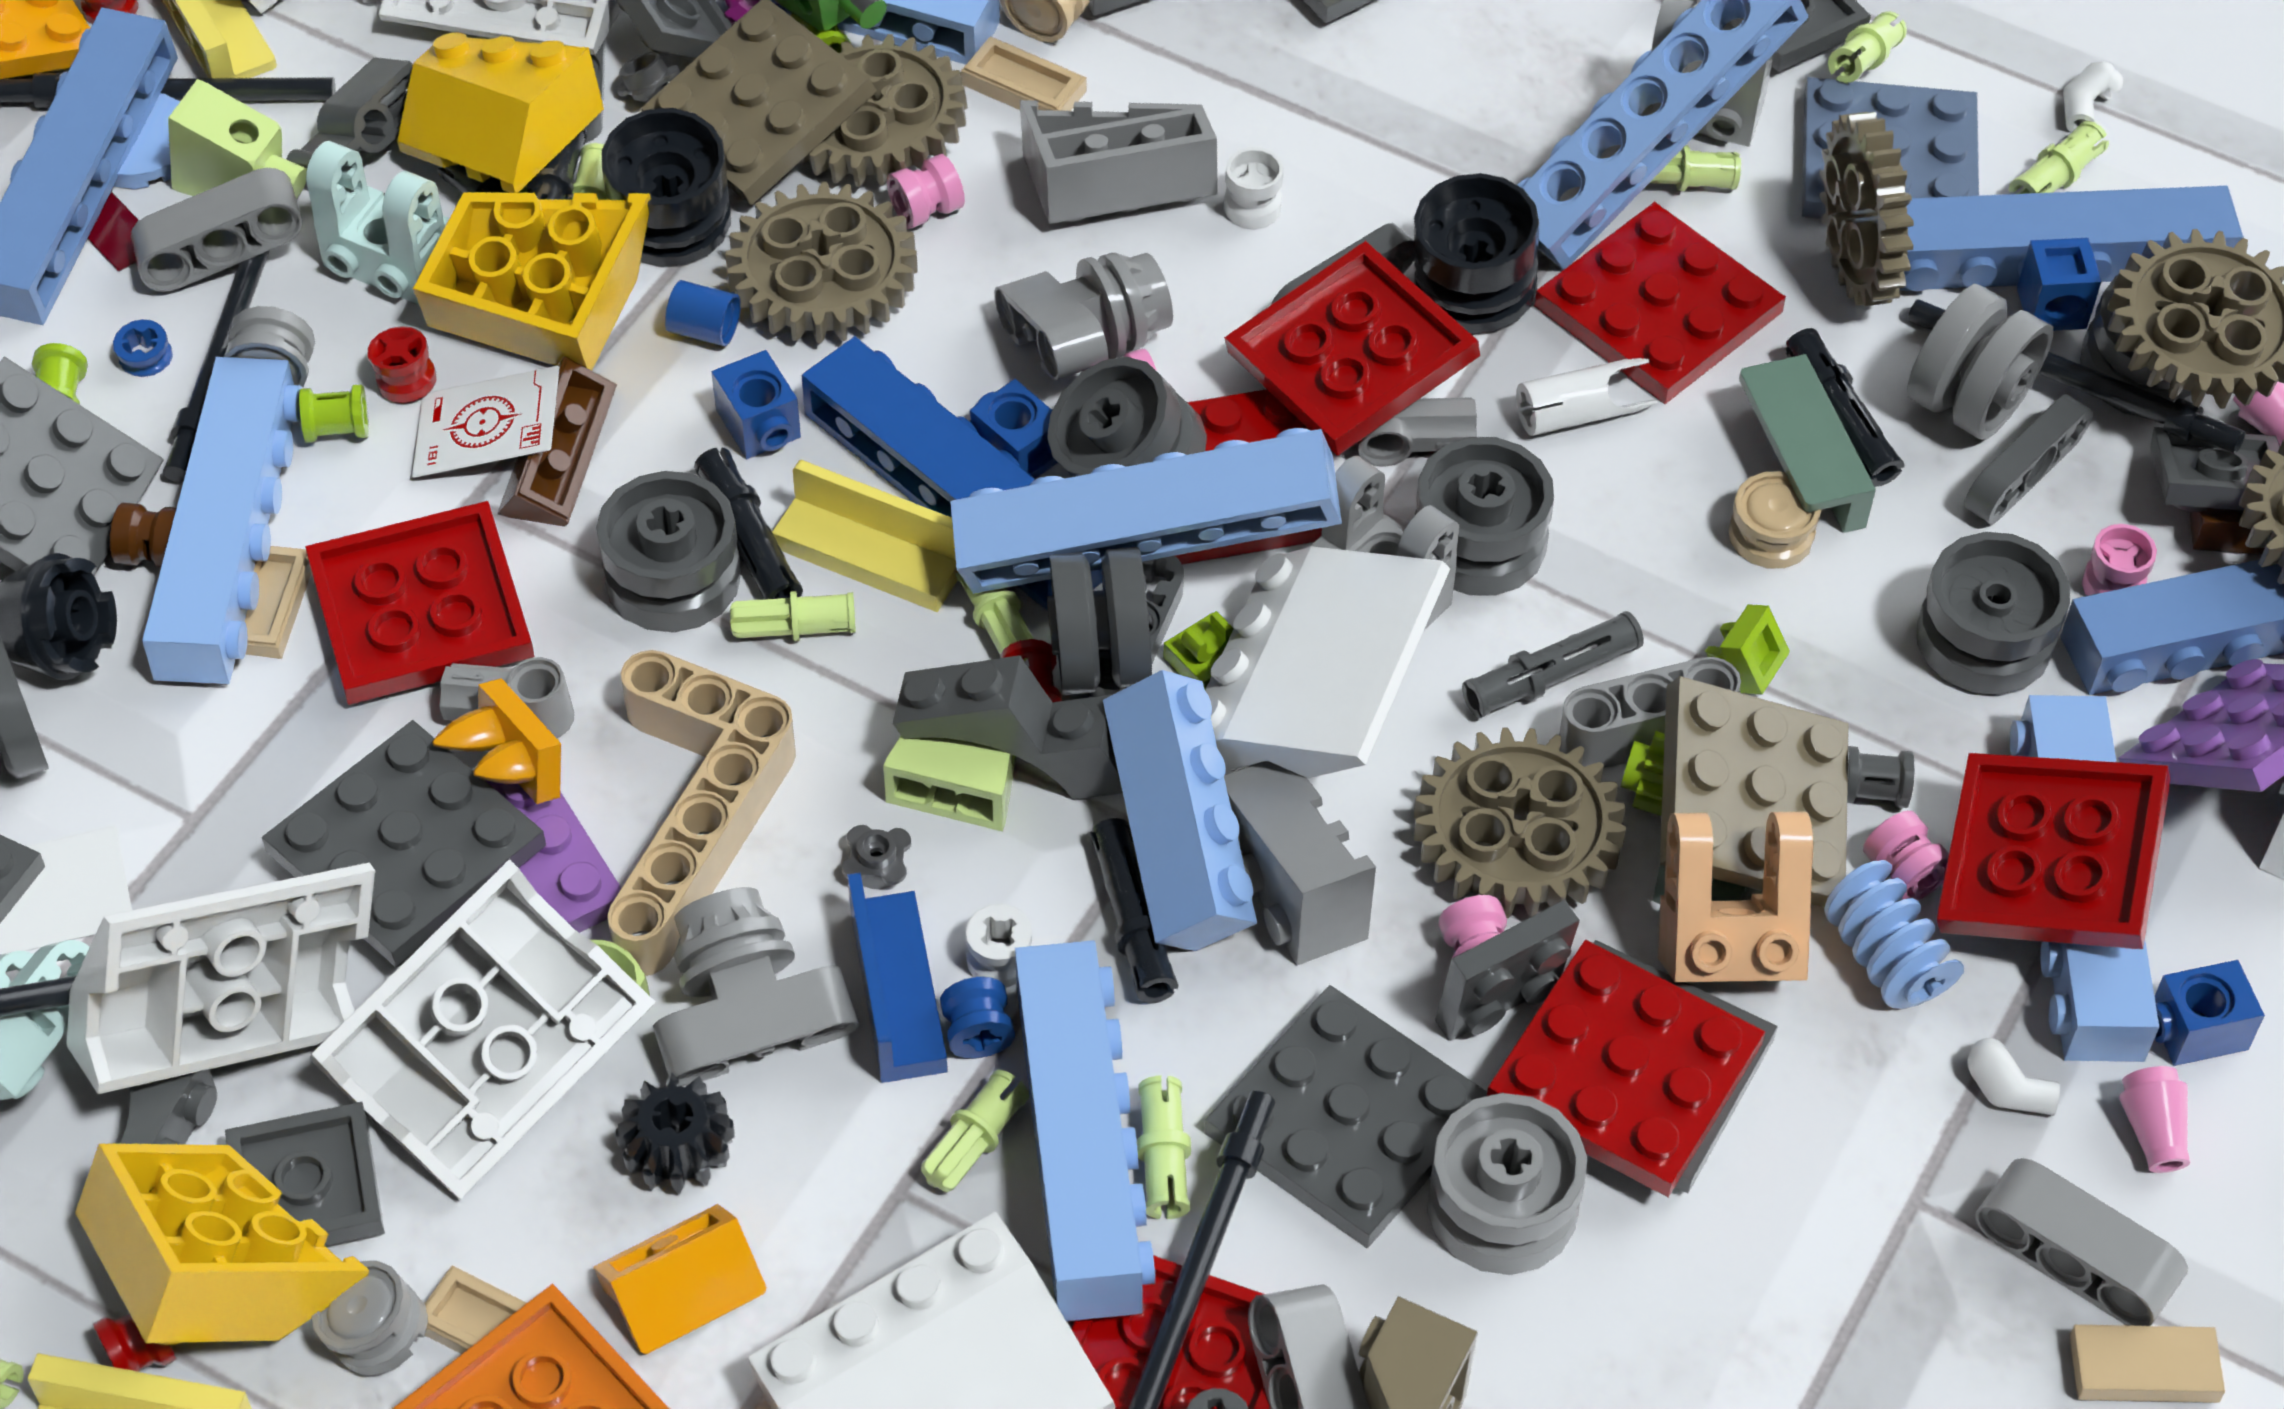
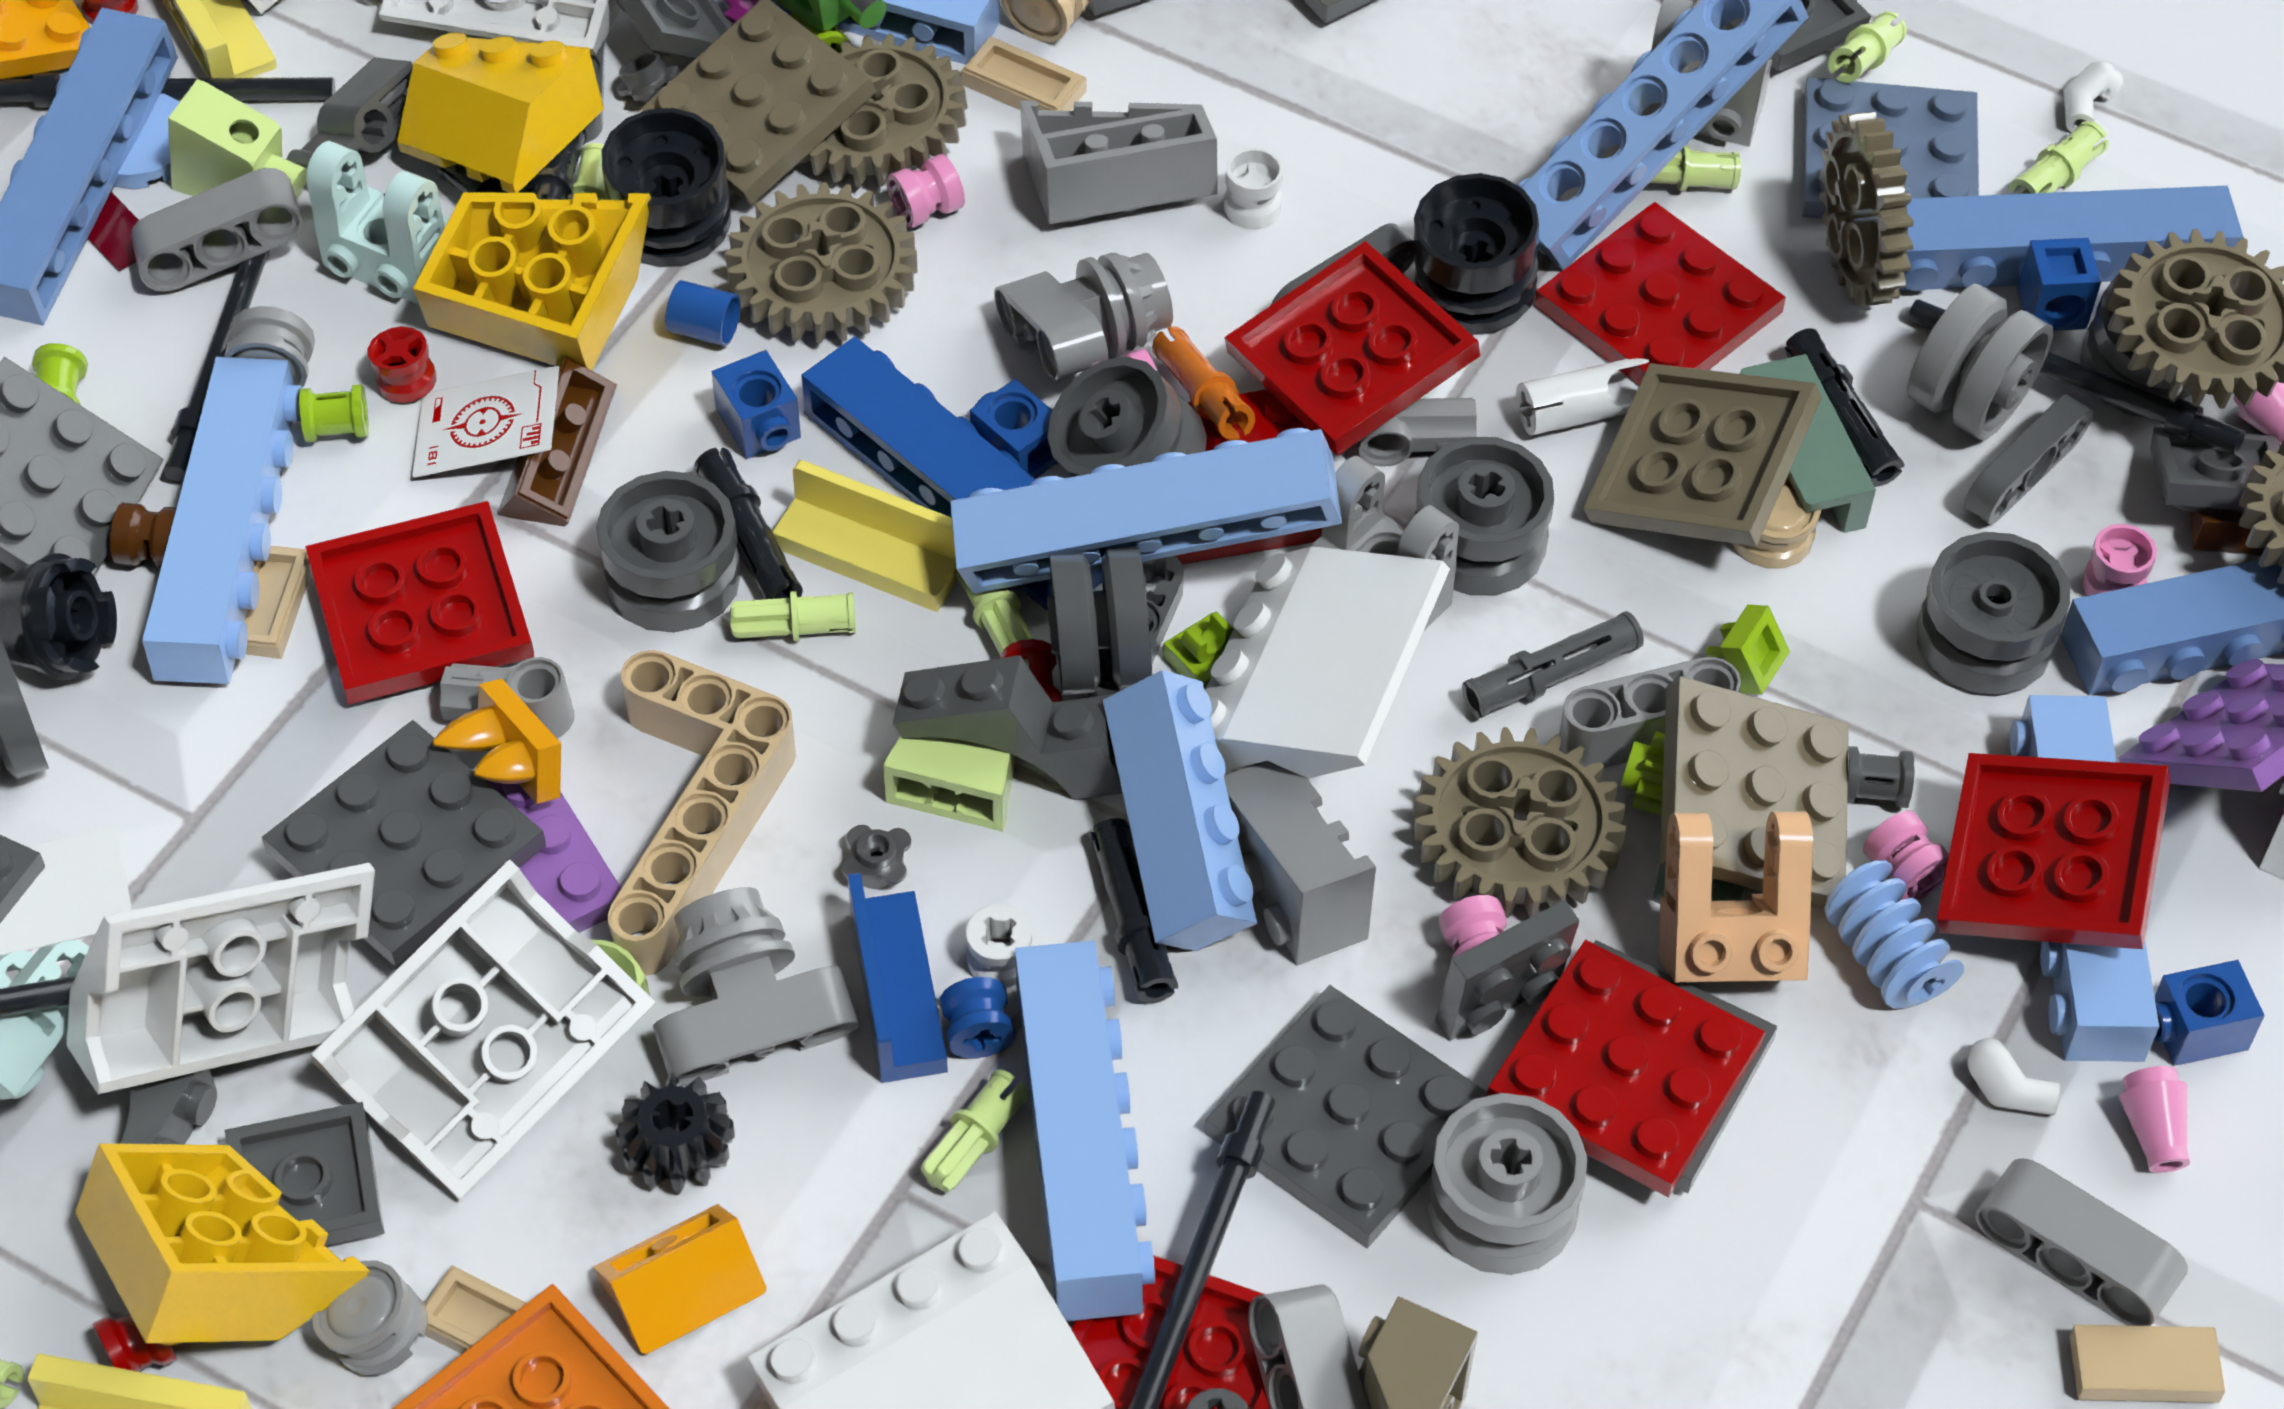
blue bush [113,319,173,377] -> none
yellowish green pin [1137,1075,1191,1219] -> none
none -> orange pin [1152,326,1255,440]
none -> dark tan plate [1583,363,1822,547]

